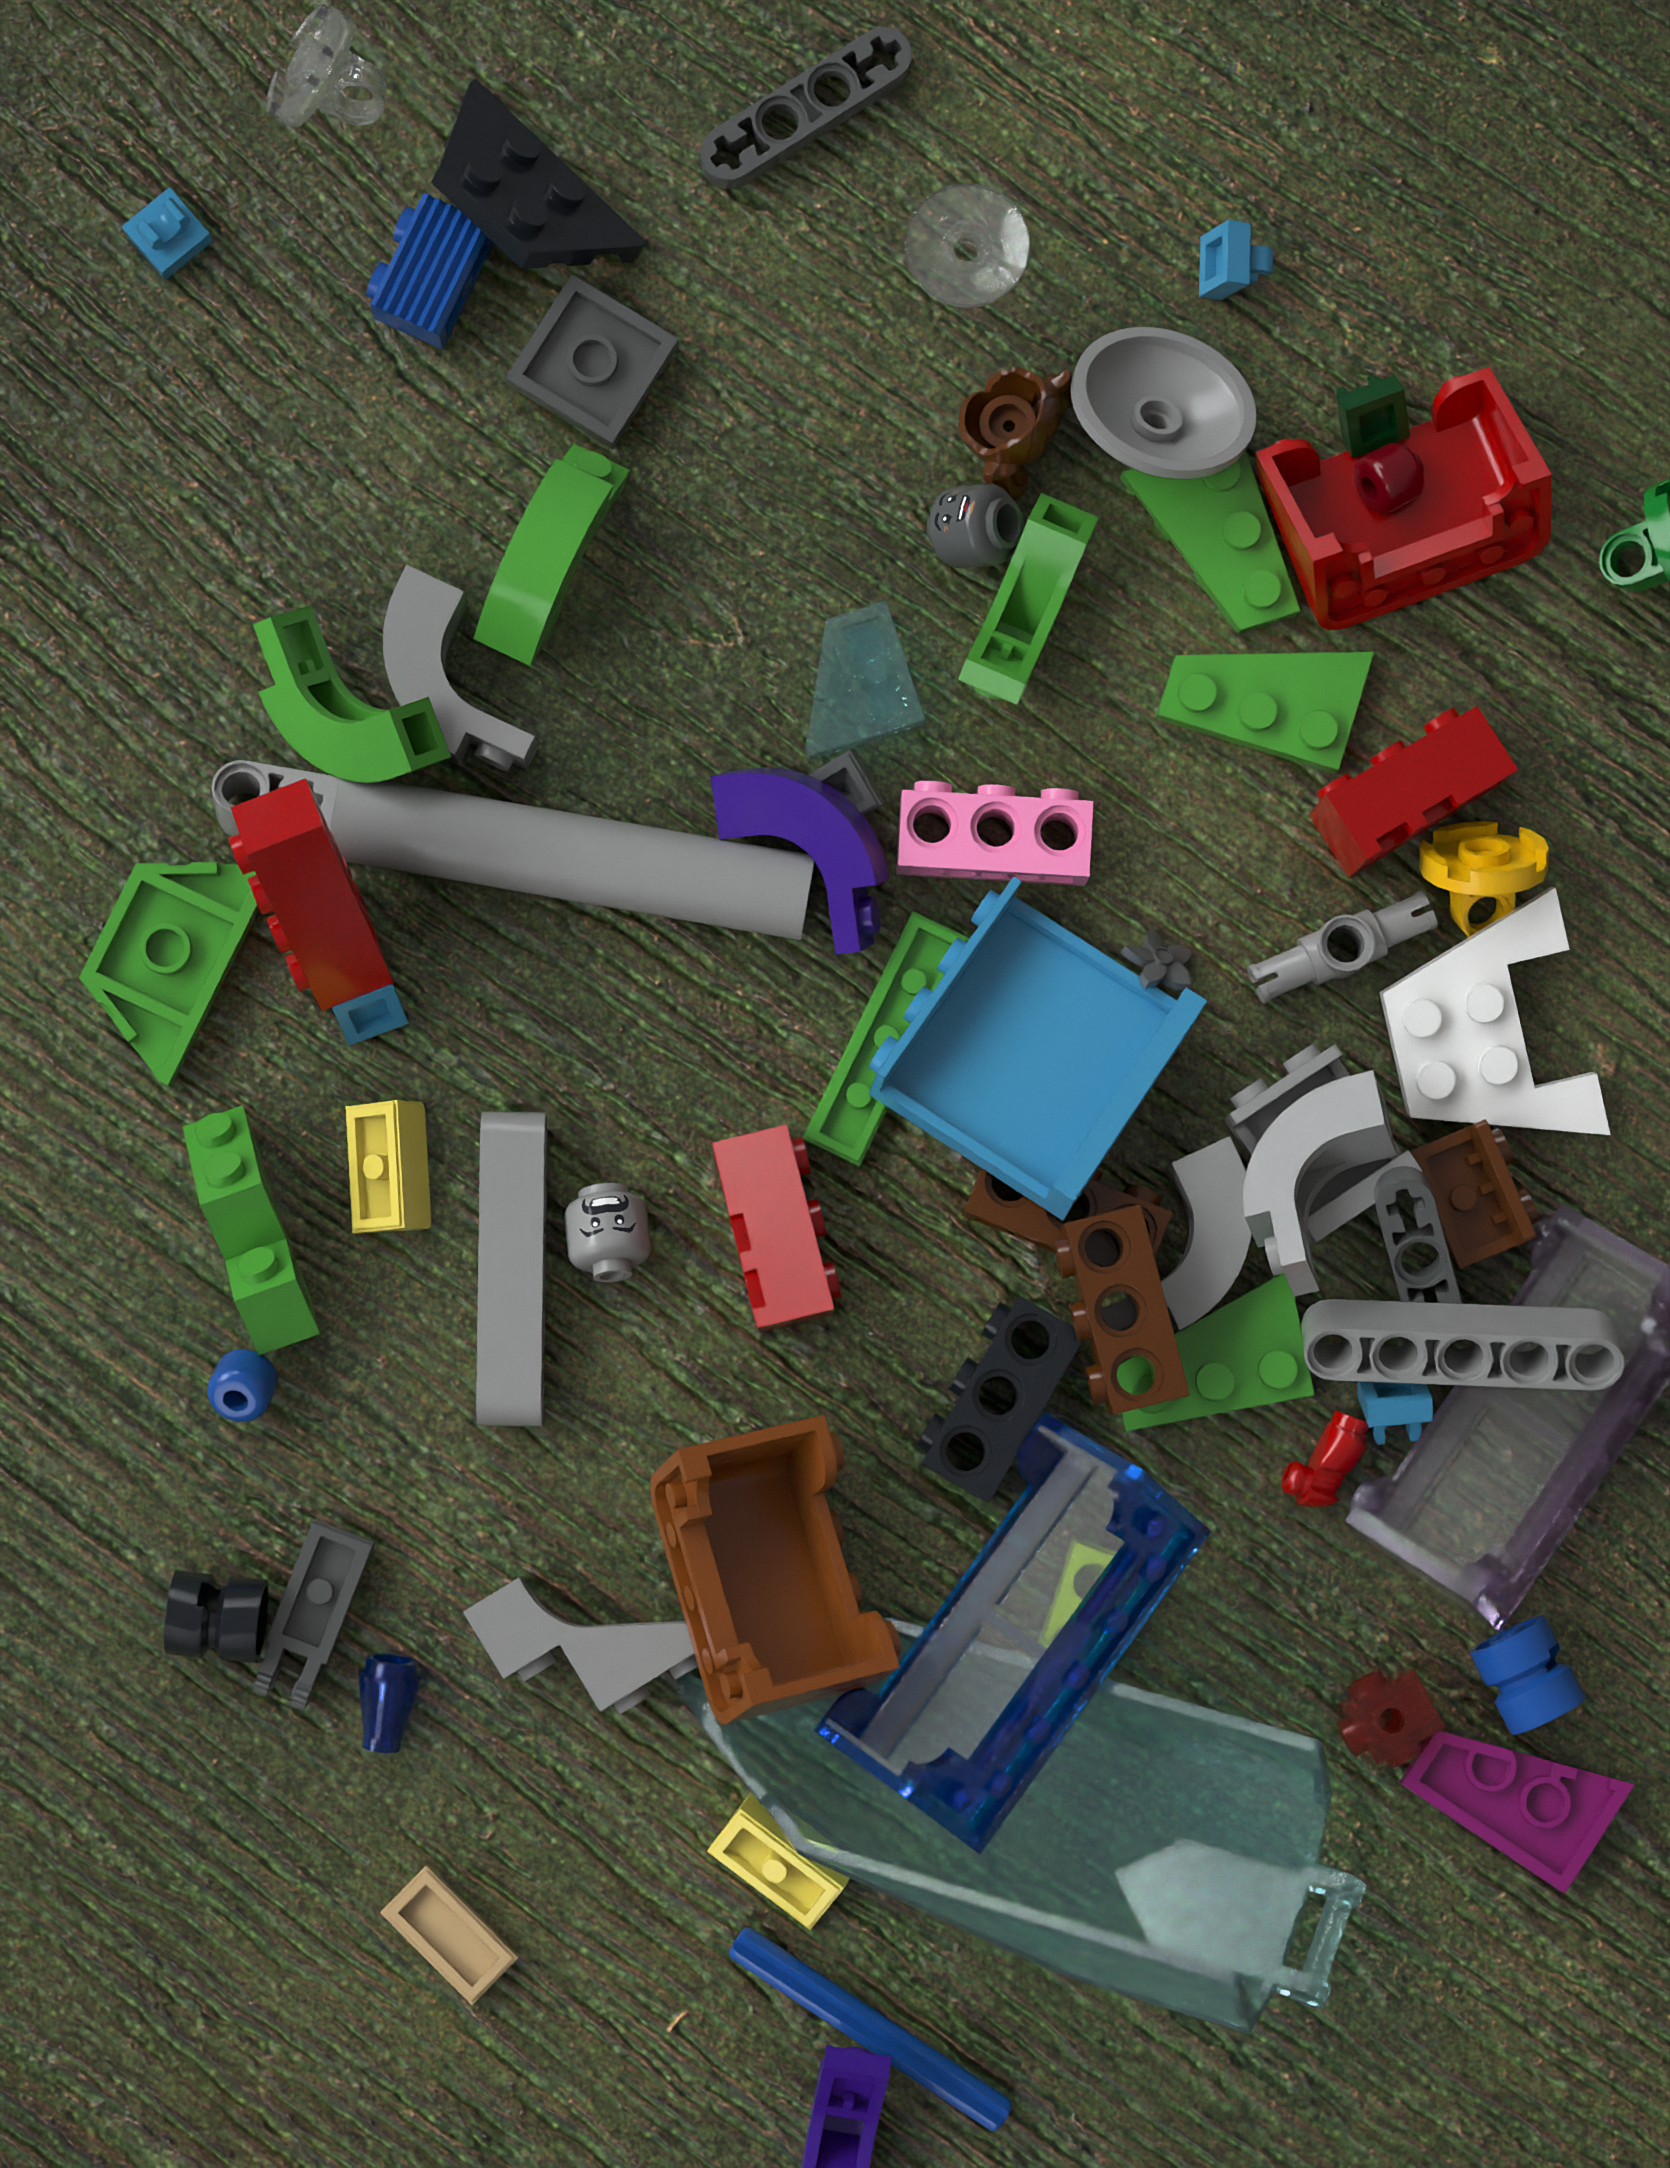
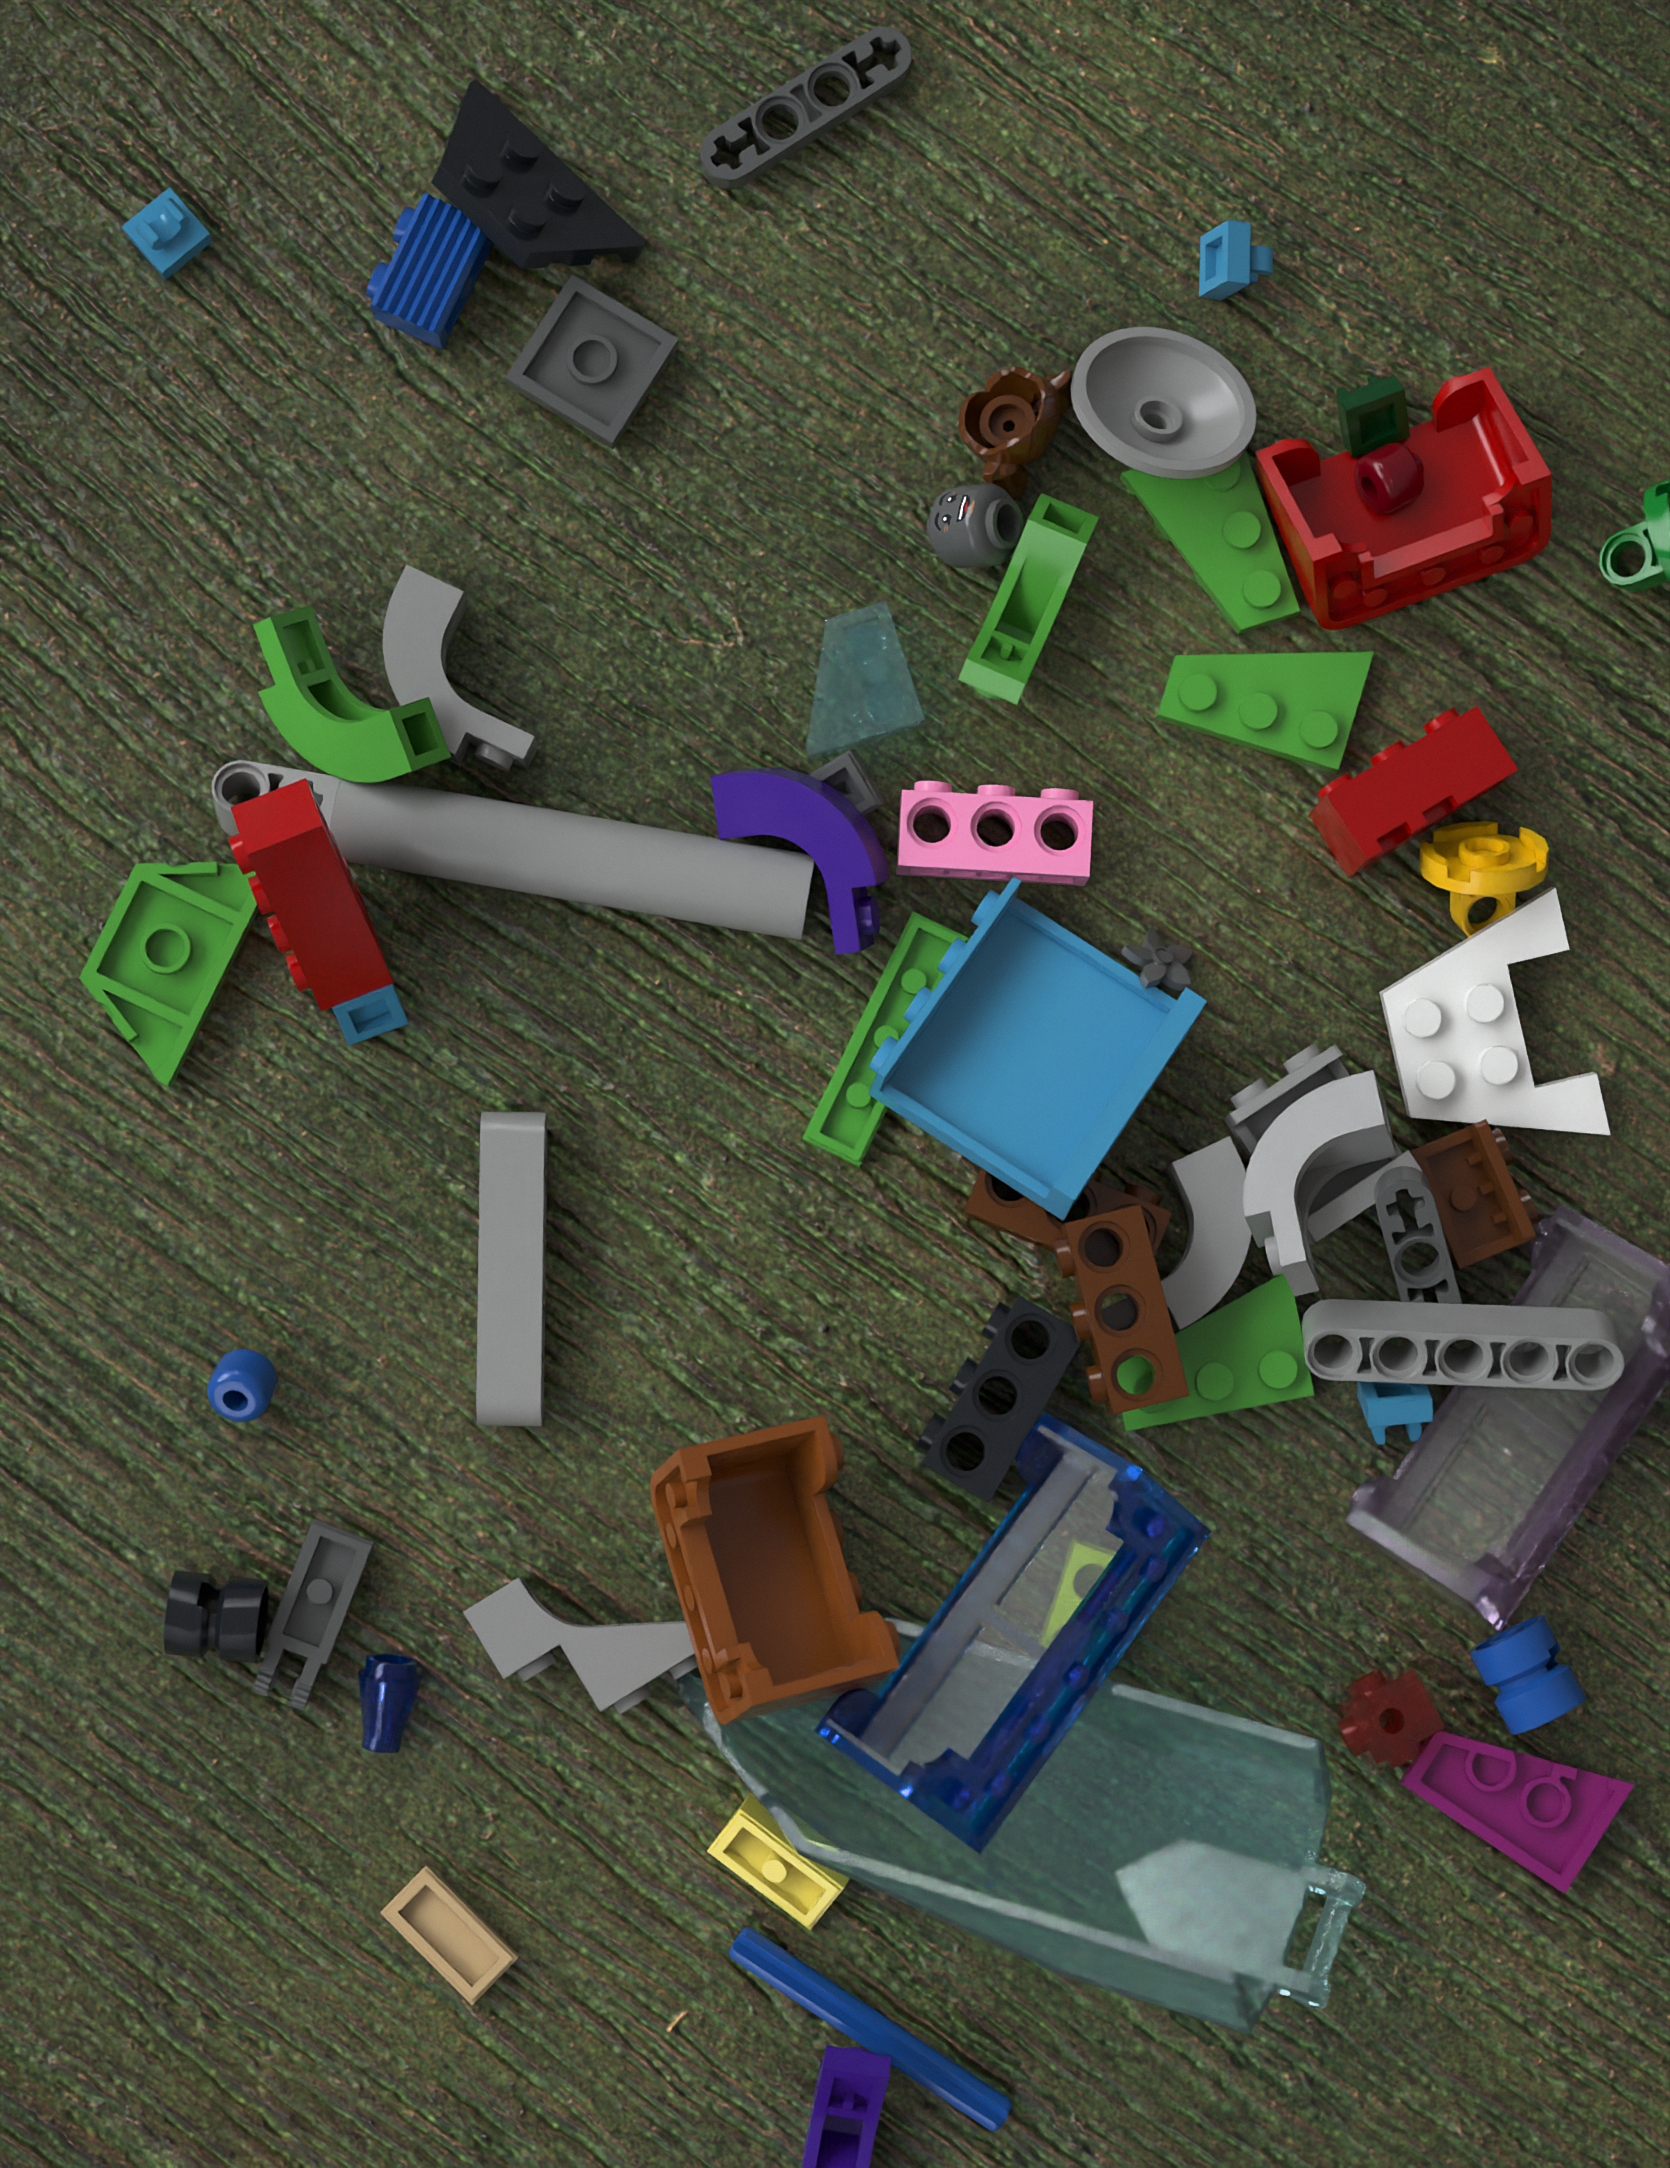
bright green arch [182,1105,320,1355] -> none
clear tile [266,4,388,128] -> none
light yellow slope [346,1100,431,1234] -> none
bright green arch [473,443,630,666] -> none
light grey head [564,1183,652,1282] -> none
wedge [712,1124,842,1333] -> none
clear dish [904,183,1030,308] -> none
light grey pin [1247,891,1438,1004] -> none
red arm [1281,1410,1369,1508] -> none

